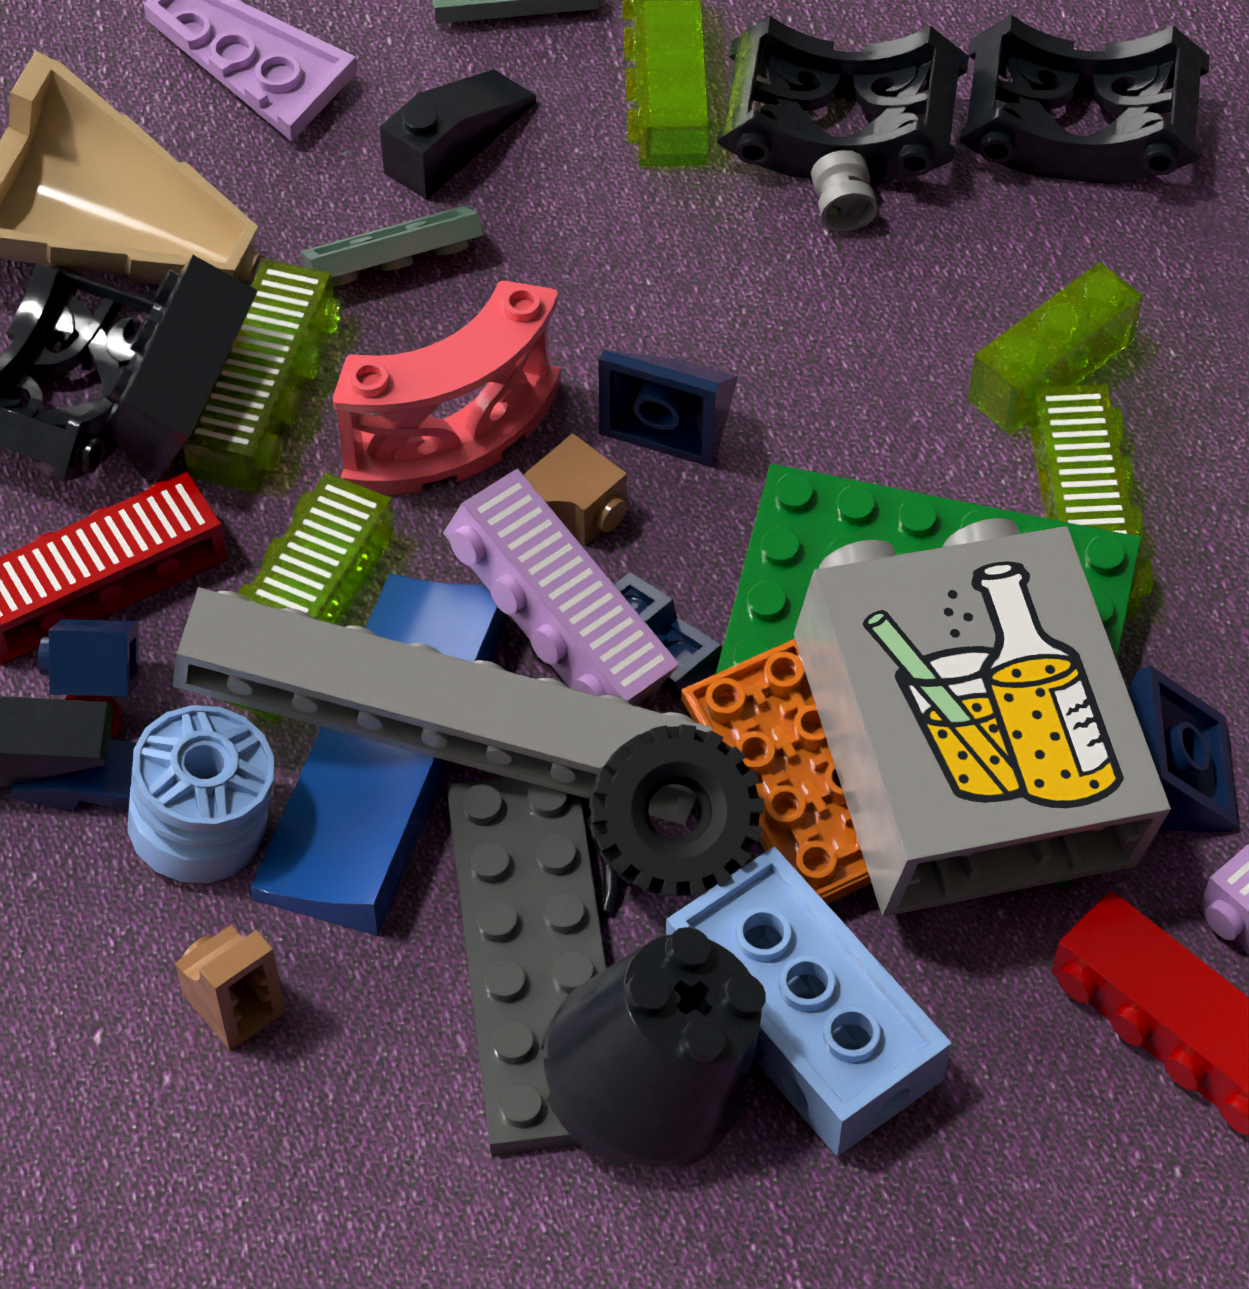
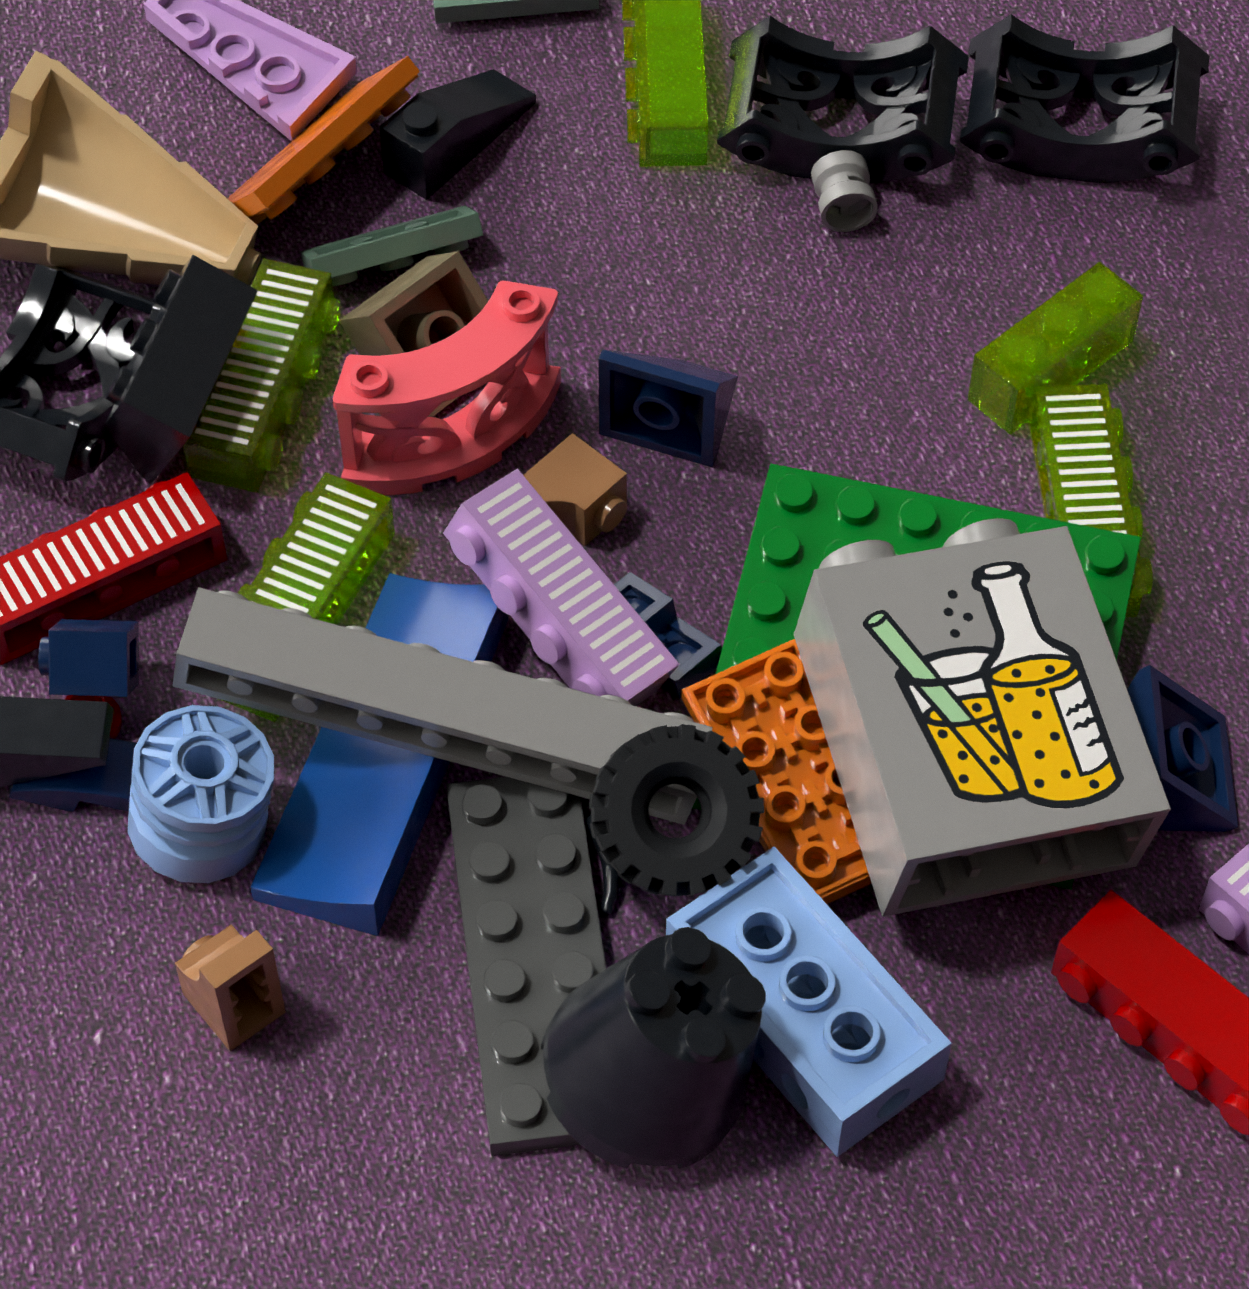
none -> orange tile [227,56,420,225]
none -> dark tan slope [339,251,488,417]

